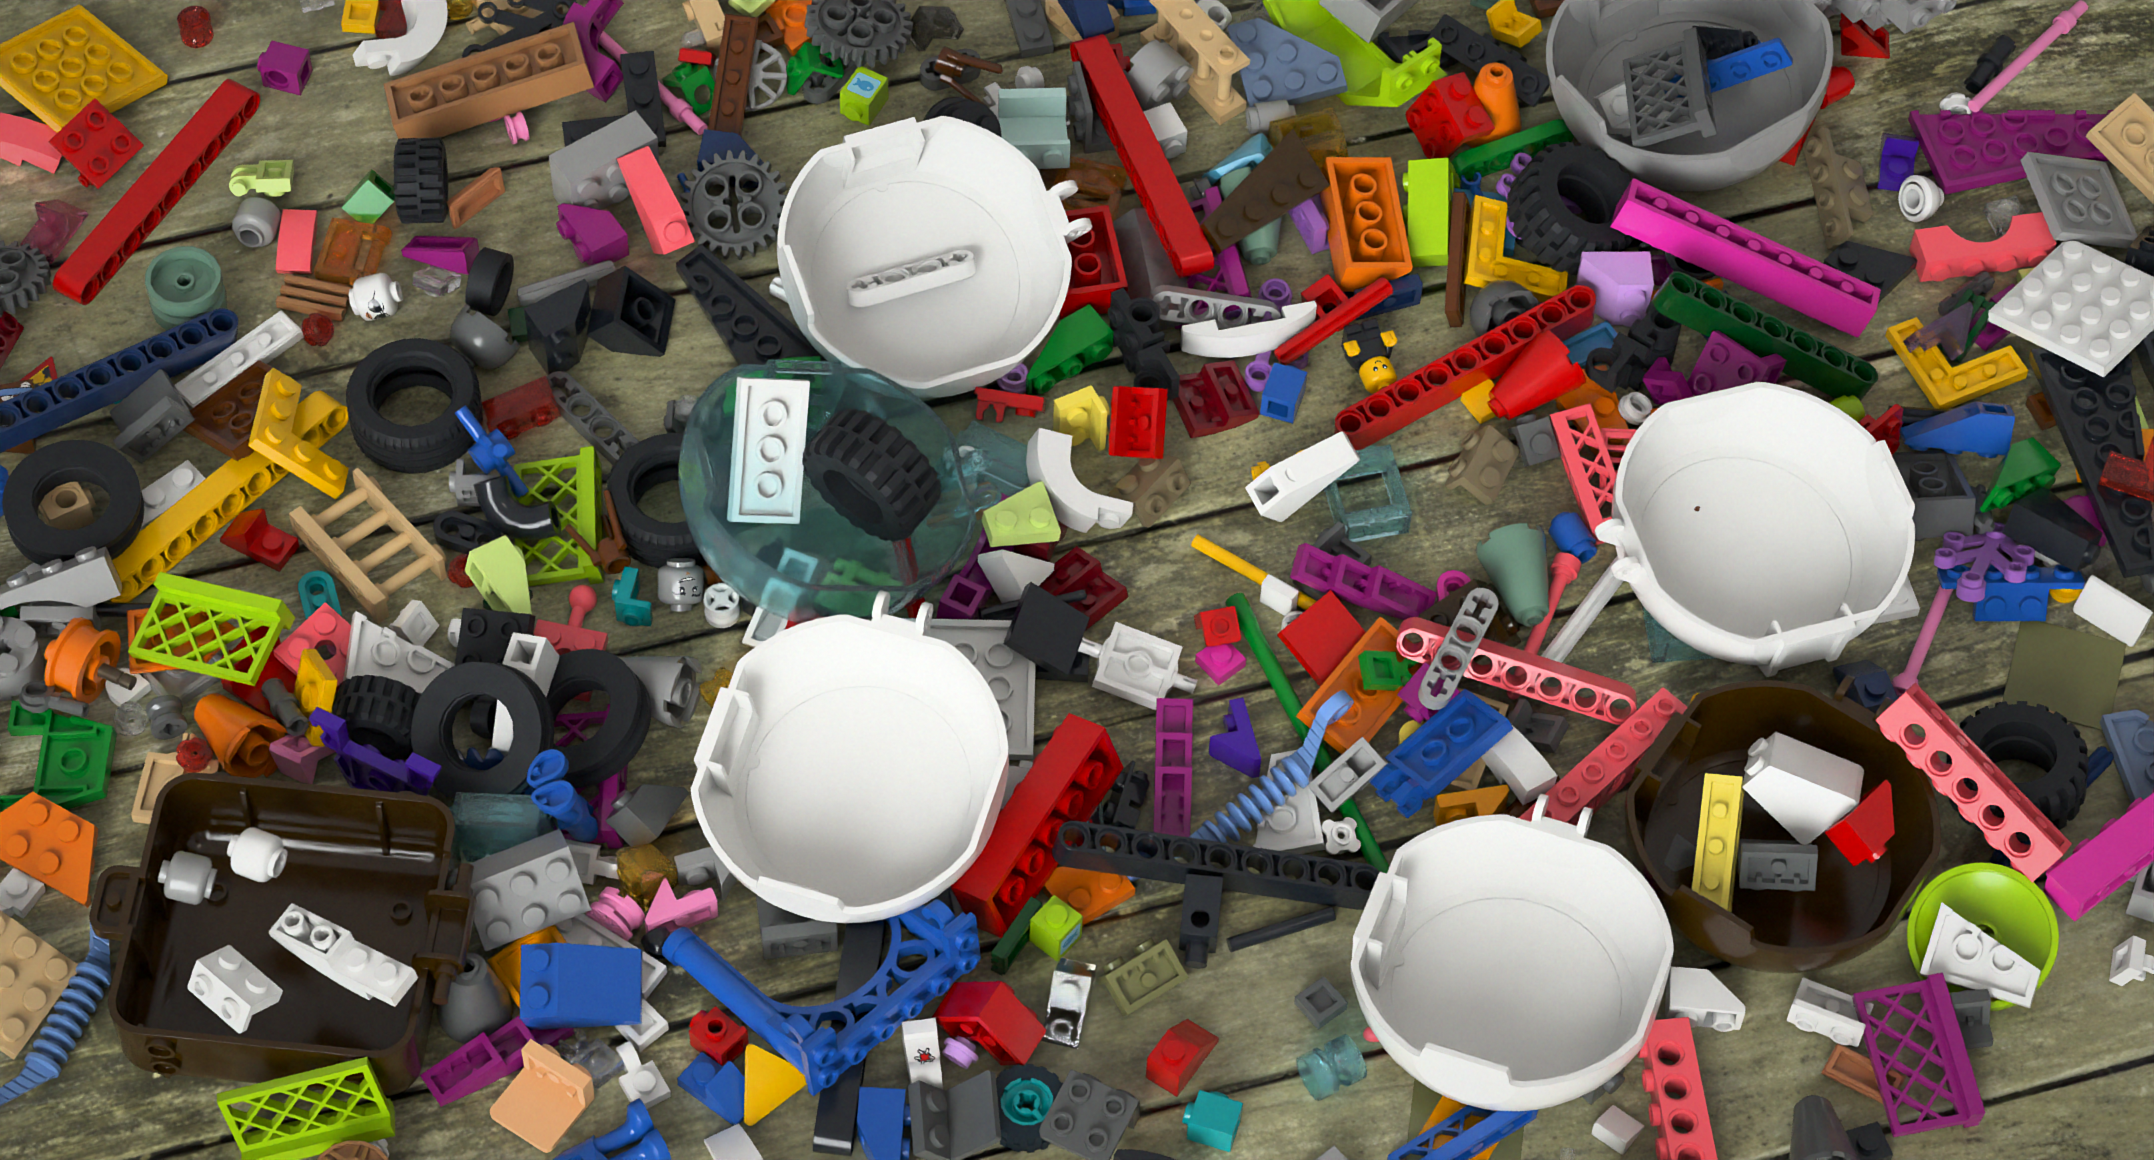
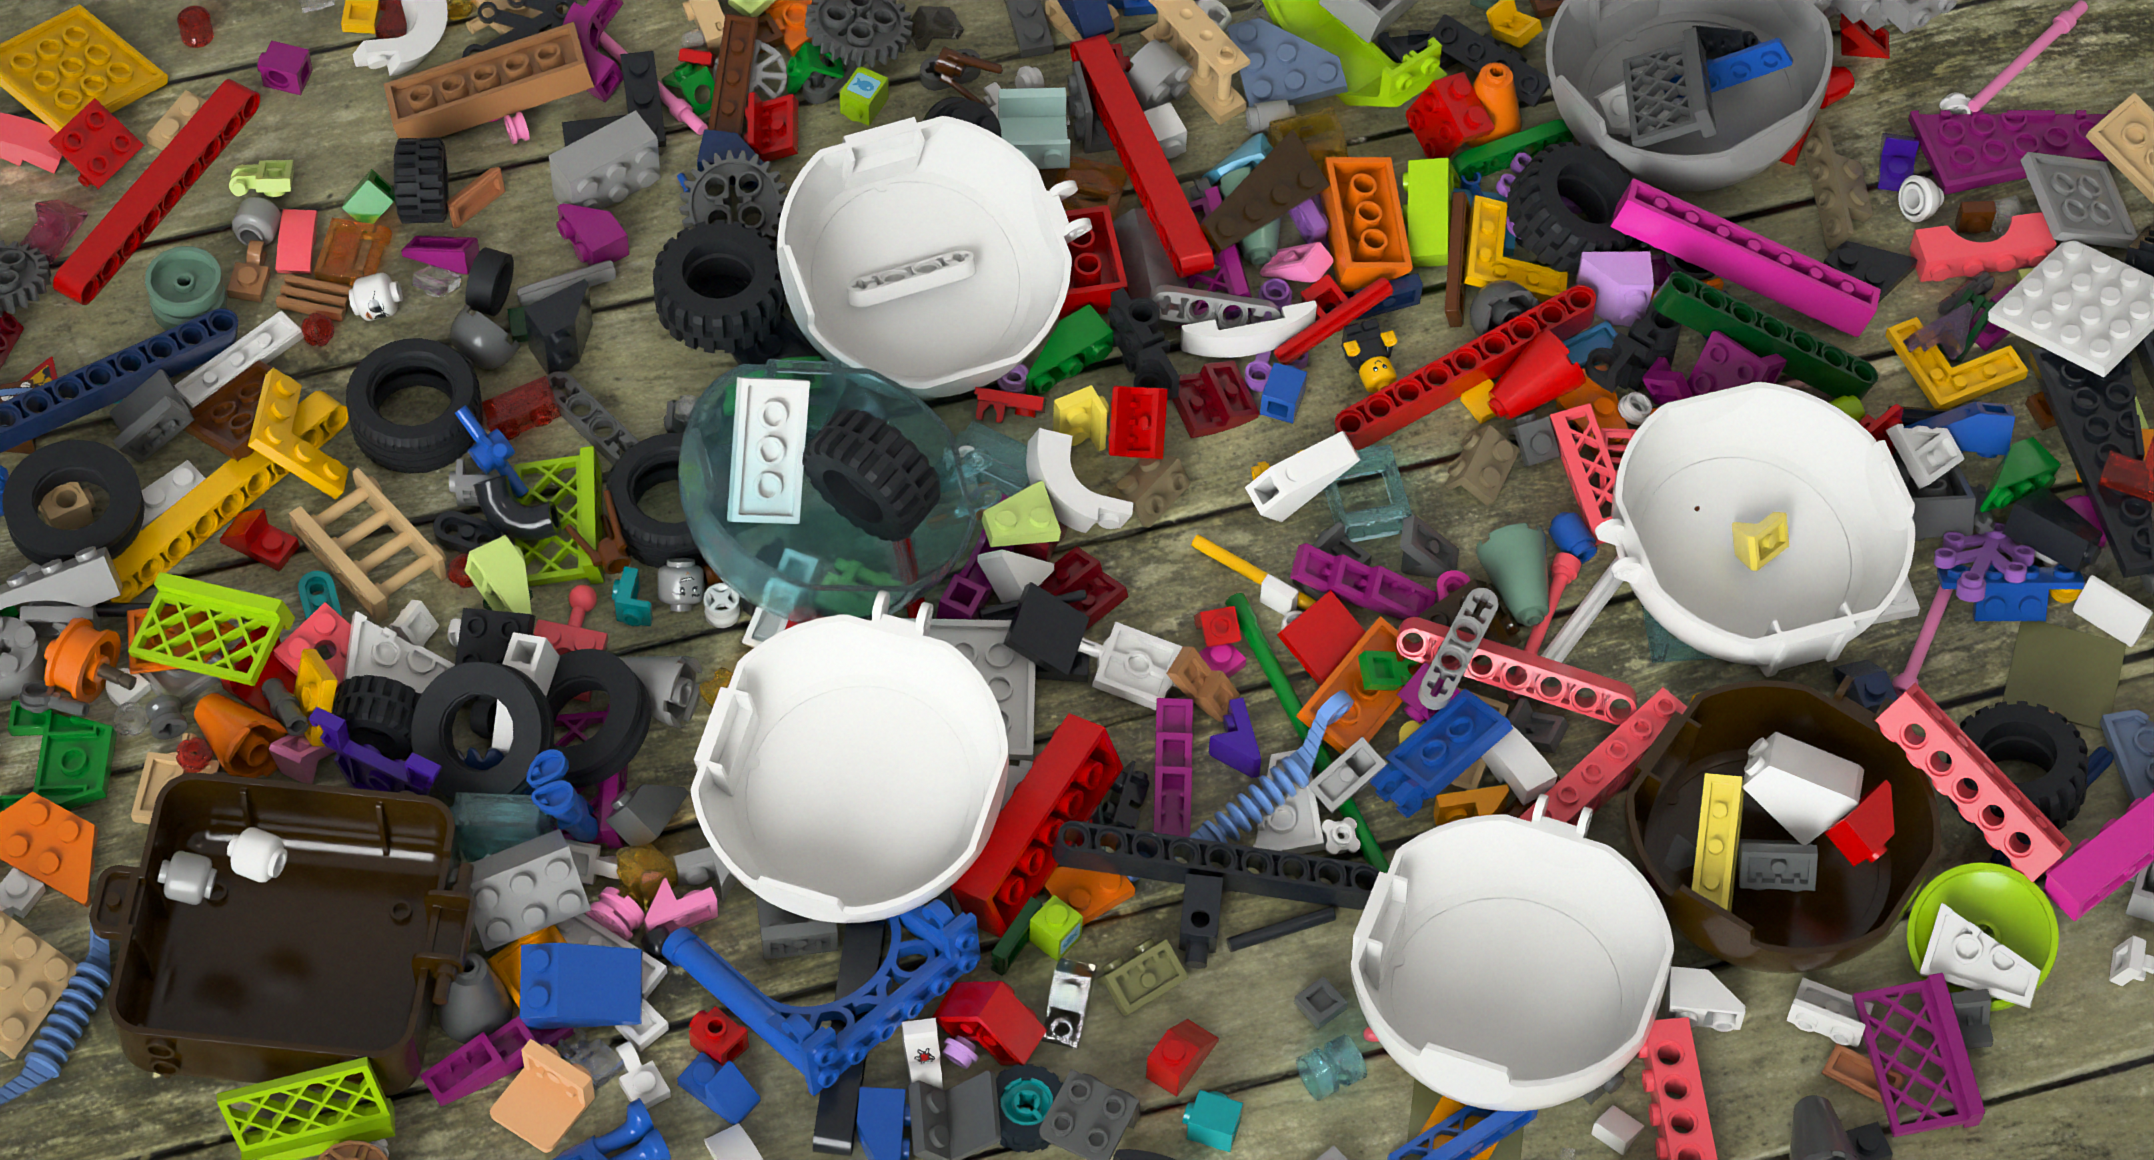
white bracket [188,944,283,1033] -> none
white slope [269,903,418,1007] -> none
black slope [586,266,676,357] -> none
coral slope [616,146,695,255] -> none
yellow piece [744,1043,807,1126] -> none
black pin [1964,35,2016,95] -> none
none -> tan plate [146,90,207,151]
none -> medium nougat plate [227,240,271,303]
none -> black tyre [653,220,786,353]
none -> red bracket [744,91,799,163]
none -> medium nougat slope [1166,646,1240,722]
none -> bright pink slope [1259,242,1333,282]
none -> dark grey slope [1400,514,1459,578]
none -> light yellow slope [1732,512,1789,571]
none -> white wing [1886,424,1965,489]
none -> reddish brown plate [1955,201,1996,234]

